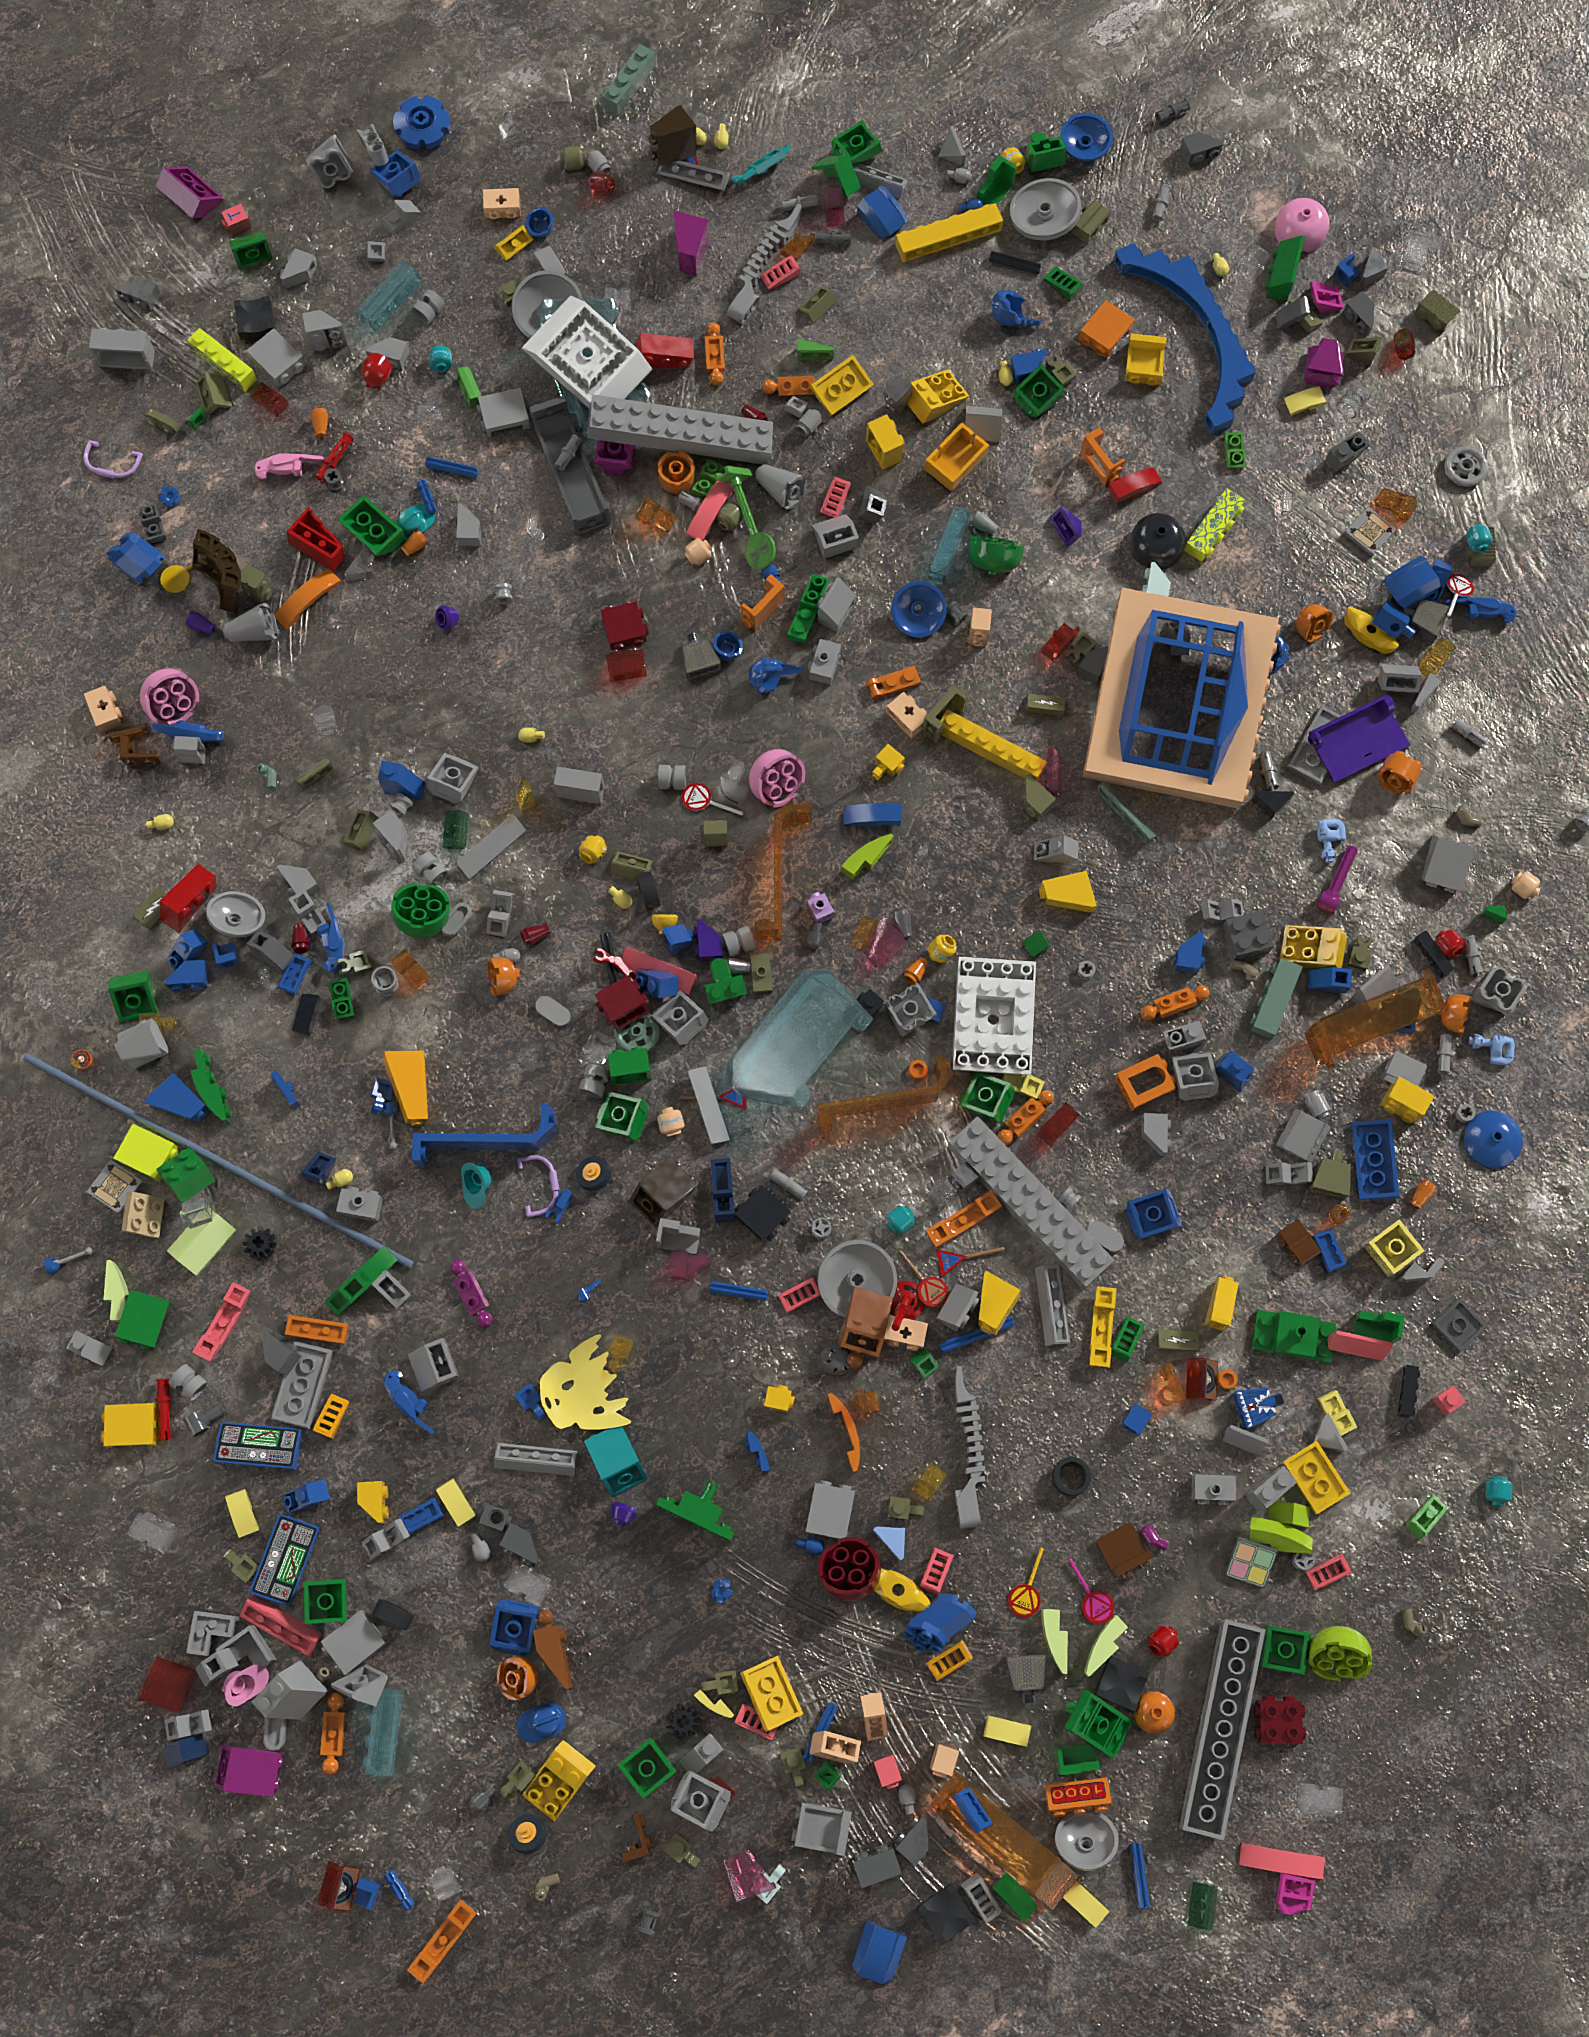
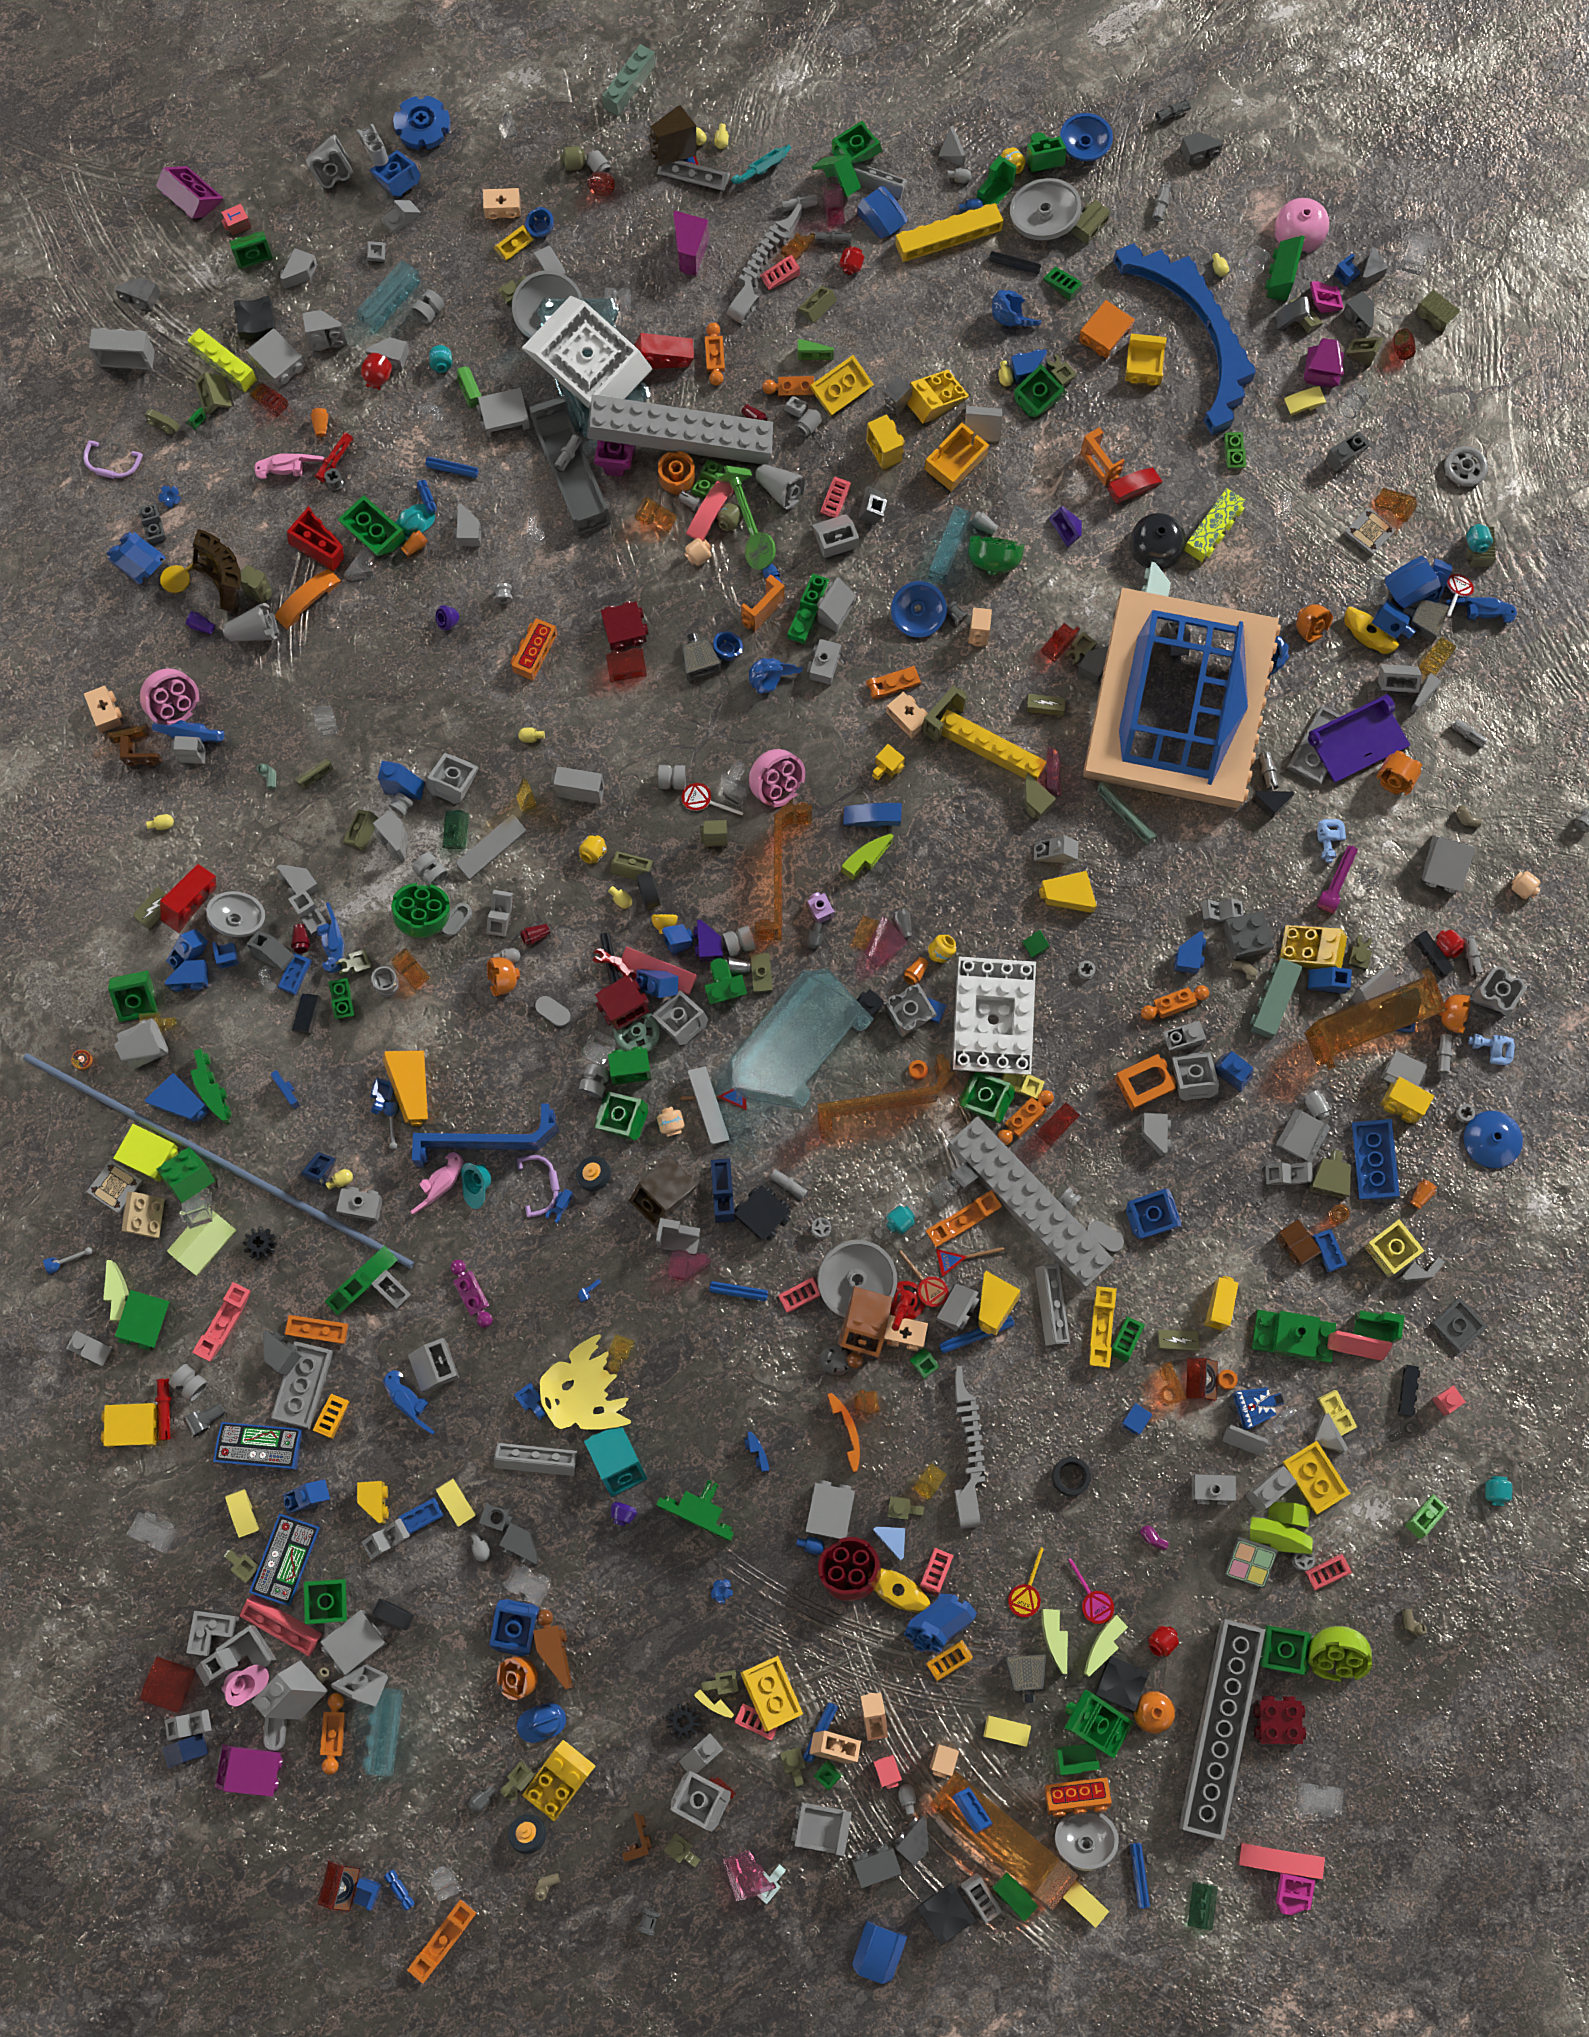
green brick [618,1737,677,1799] -> none
yellow brick [764,1385,795,1413] -> none
reddish brown bracket [1096,1523,1153,1579] -> none
green slope [1481,905,1507,924] -> none
none -> bright pink animal [411,1152,465,1215]
none -> orange brick [511,618,558,681]
none -> red head [839,246,865,275]

